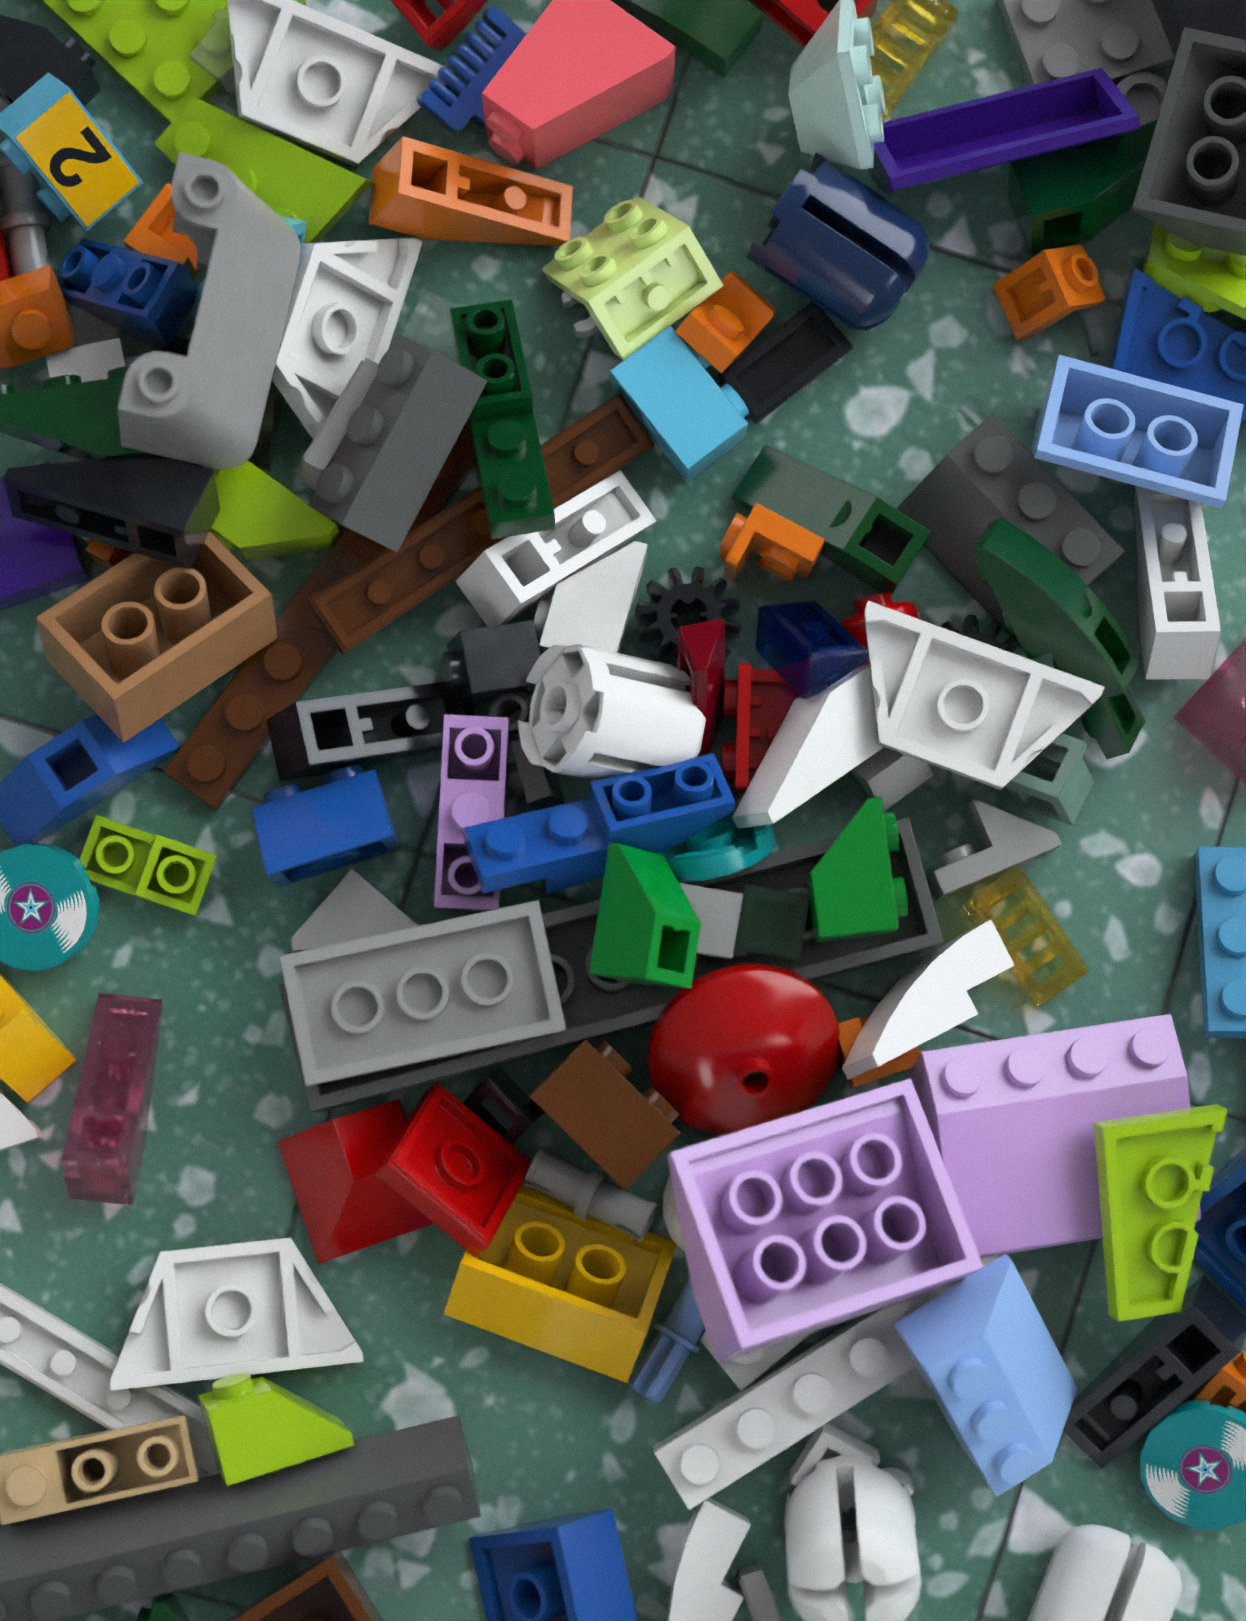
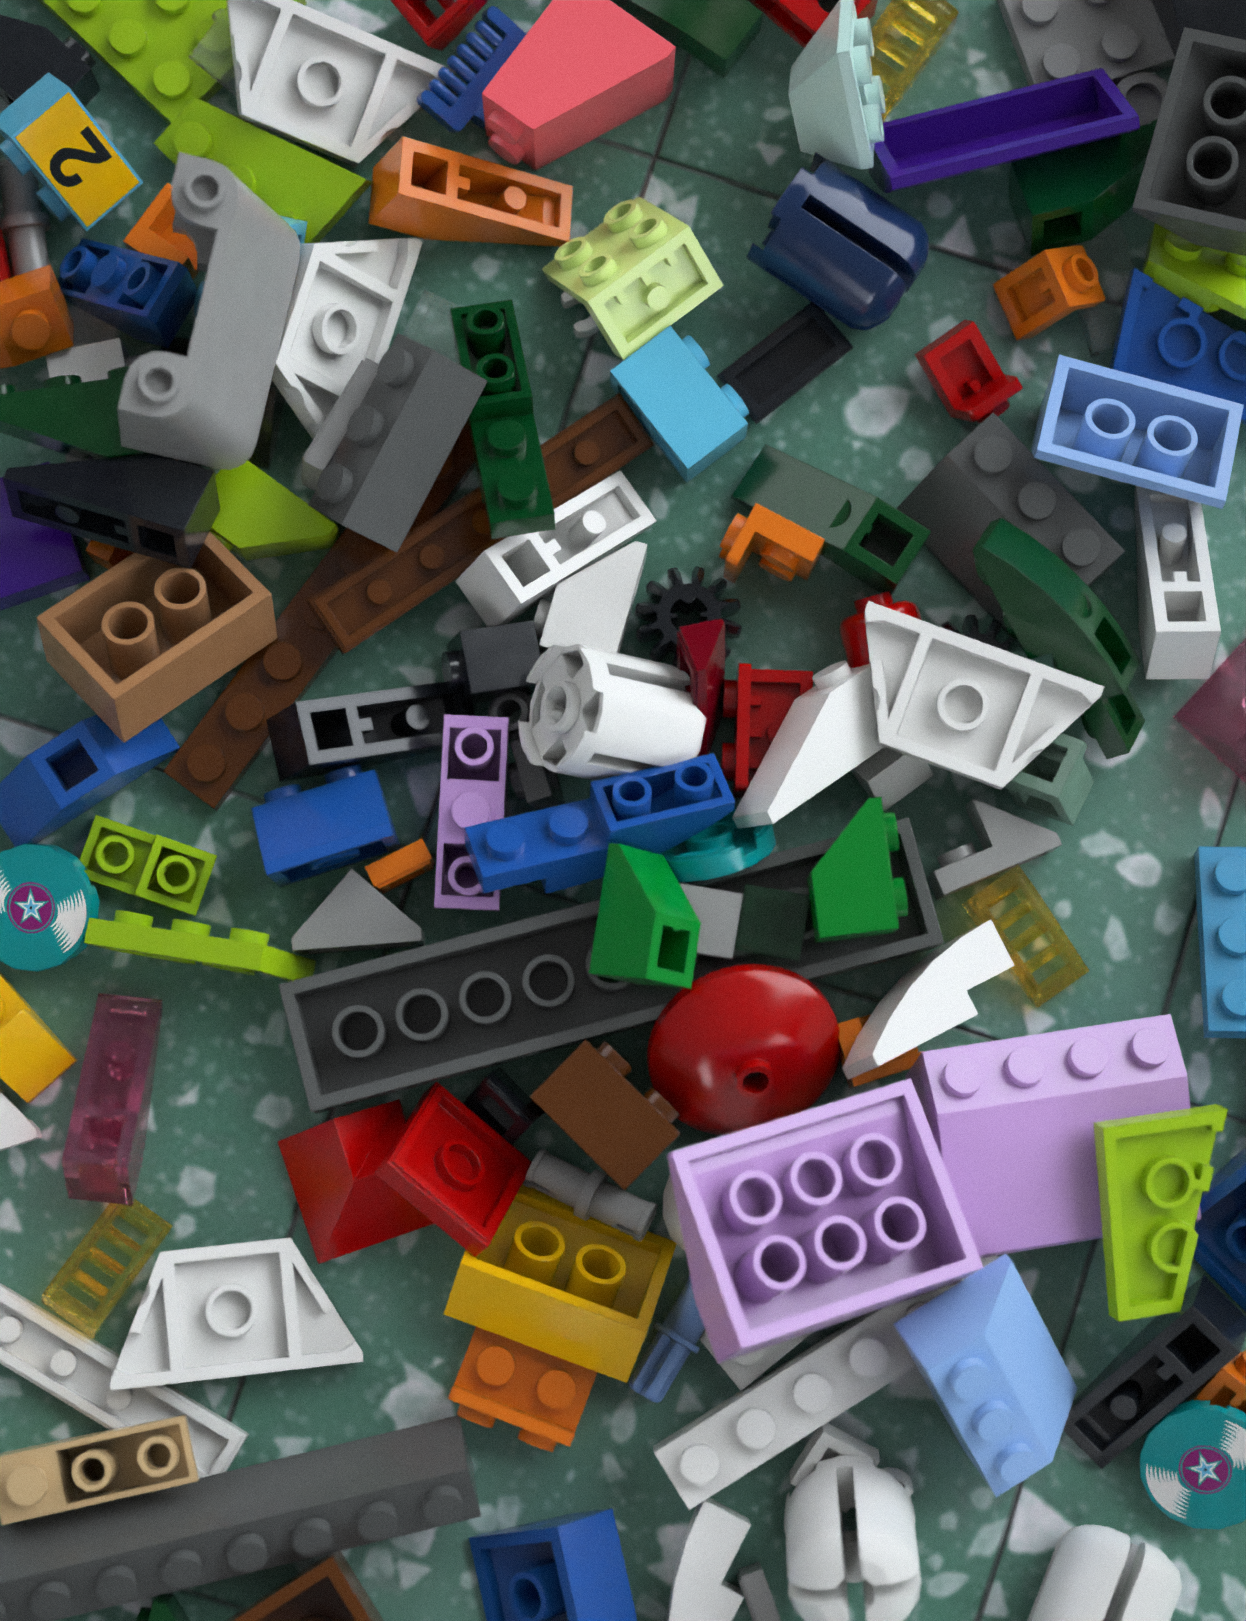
lime slope [198,1373,355,1486] -> none
light grey plate [279,900,566,1087] -> none
orange bracket [675,271,776,374] -> none
clear blue slope [756,601,869,699] -> none
none -> clear yellow slope [41,1189,173,1338]
none -> lime wing [84,910,316,982]
none -> orange tile [365,838,436,894]
none -> orange bracket [448,1327,598,1452]
none -> red bracket [914,320,1023,424]

